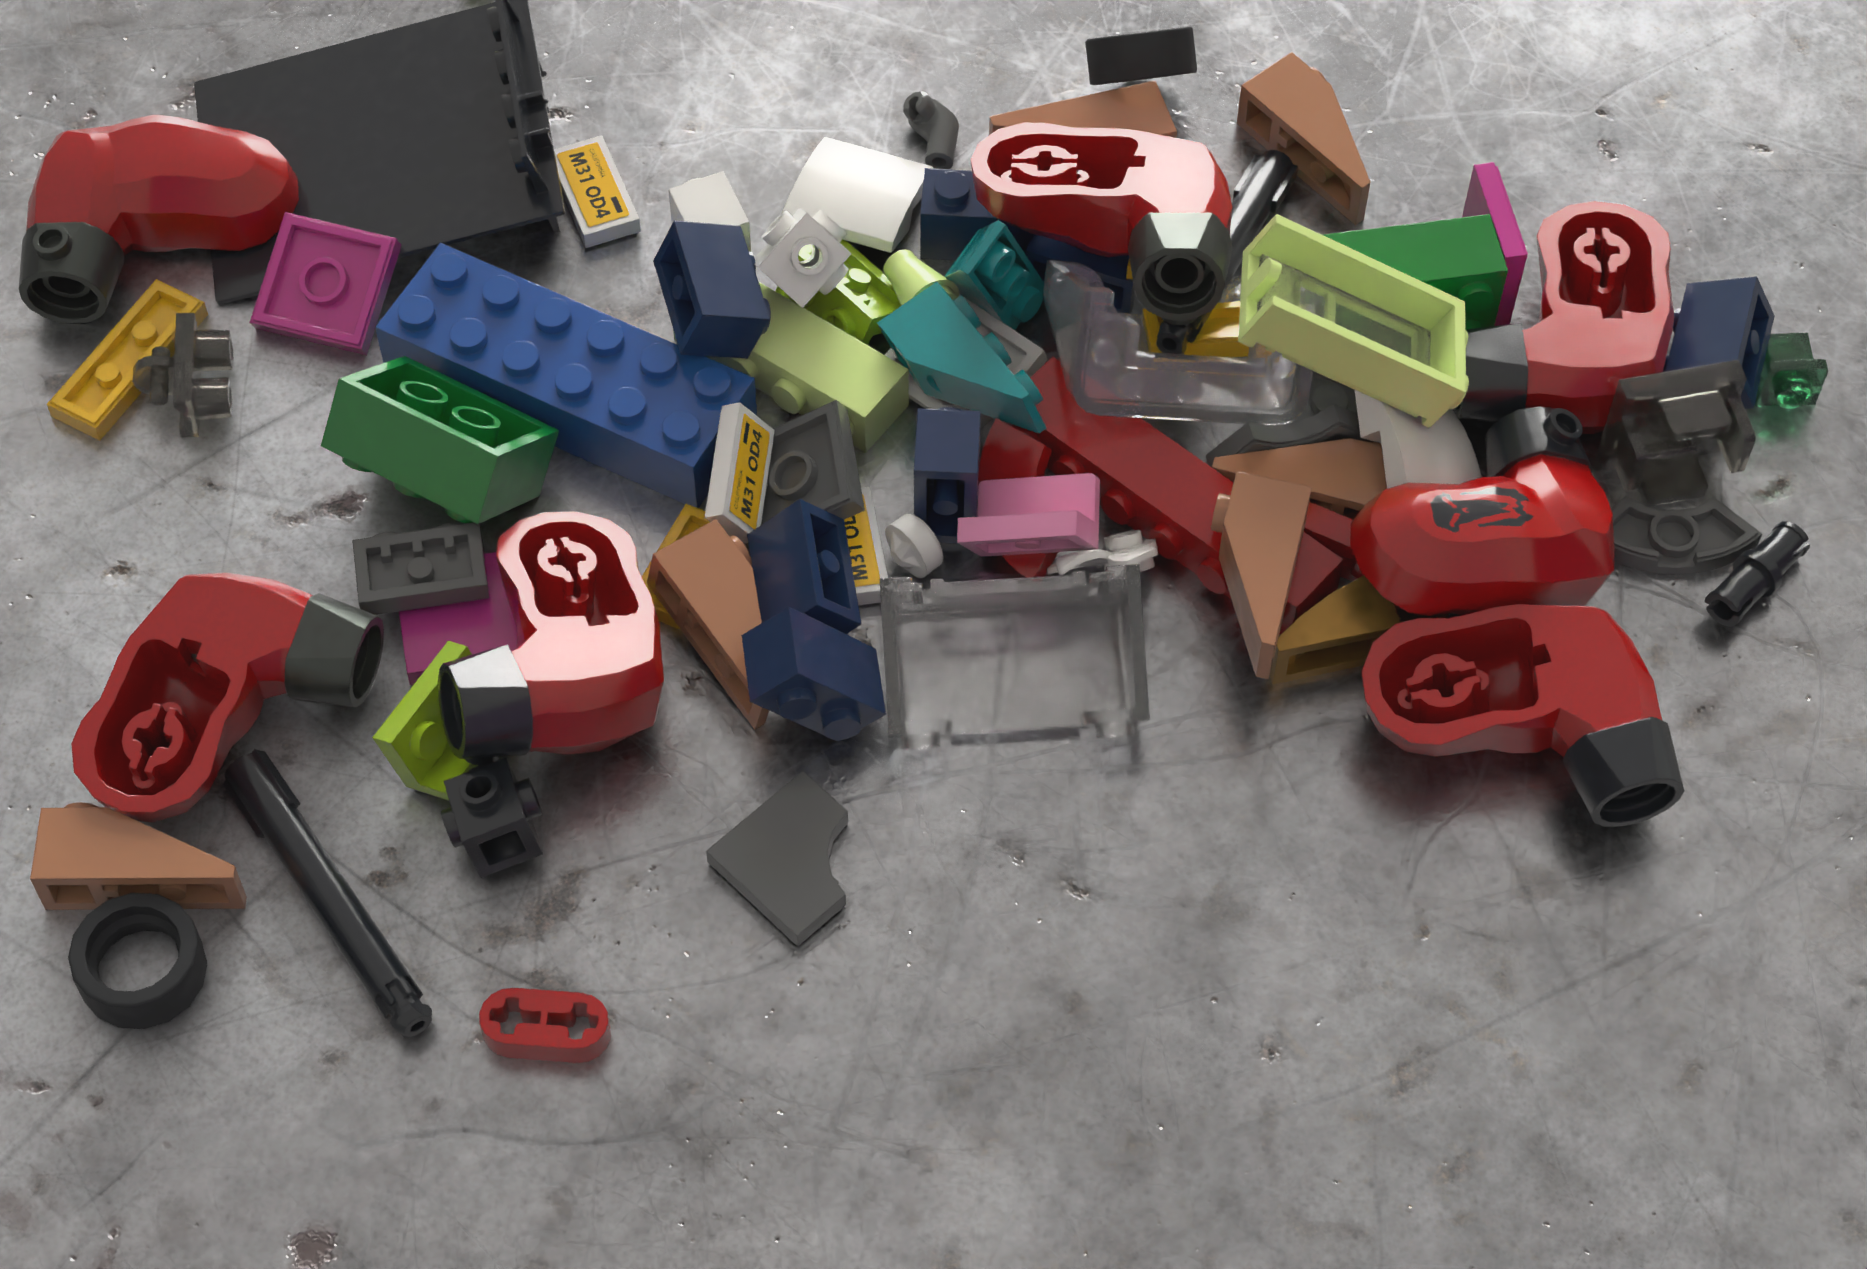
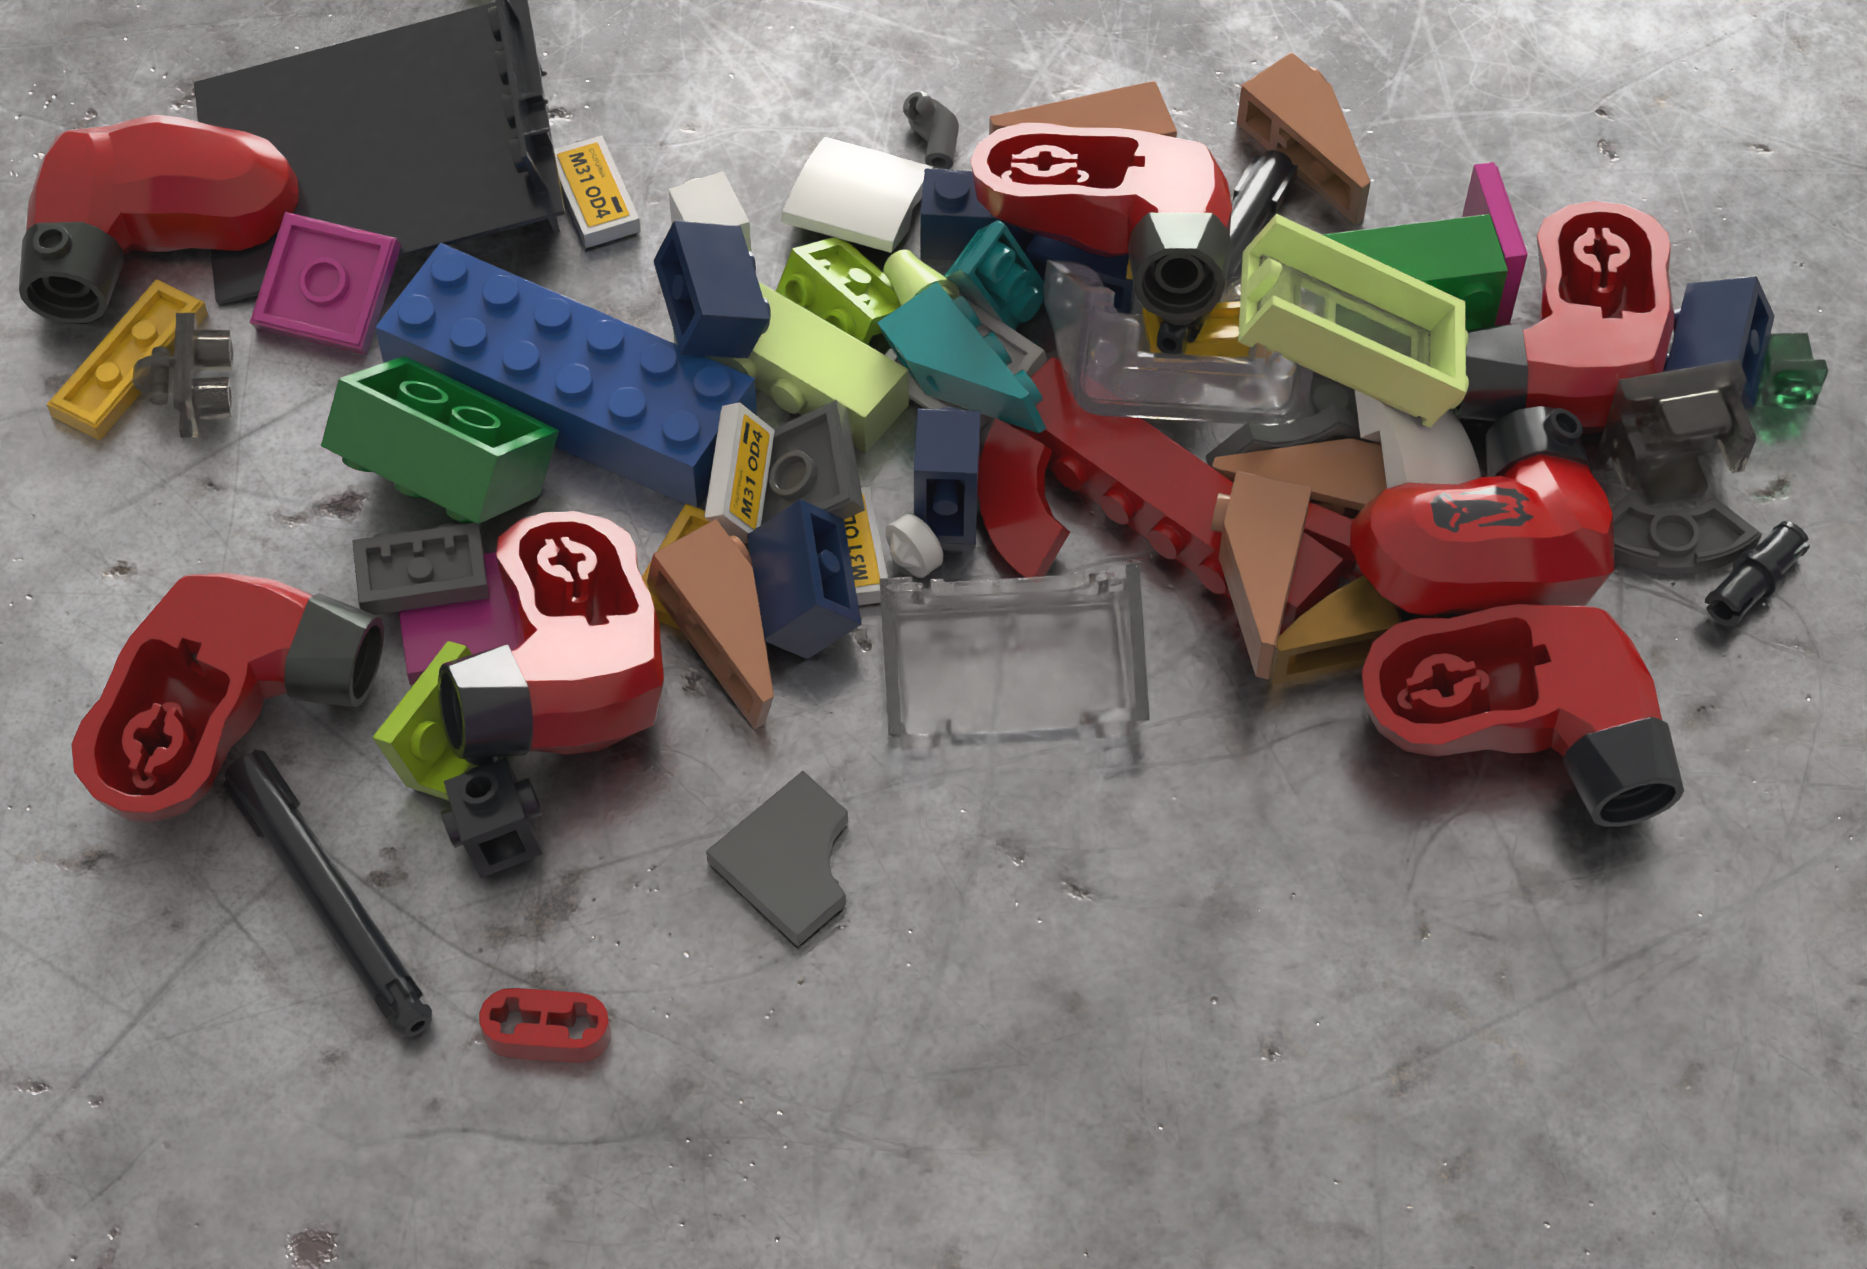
nougat slope [30,802,247,910] -> none
black tyre [68,893,207,1029] -> none
dark blue brick [741,607,886,742] -> none
white brick [754,208,852,308] -> none
bright pink panel [957,473,1100,557] -> none
white plate [1047,530,1158,577] -> none
black tyre [1085,26,1197,85] -> none

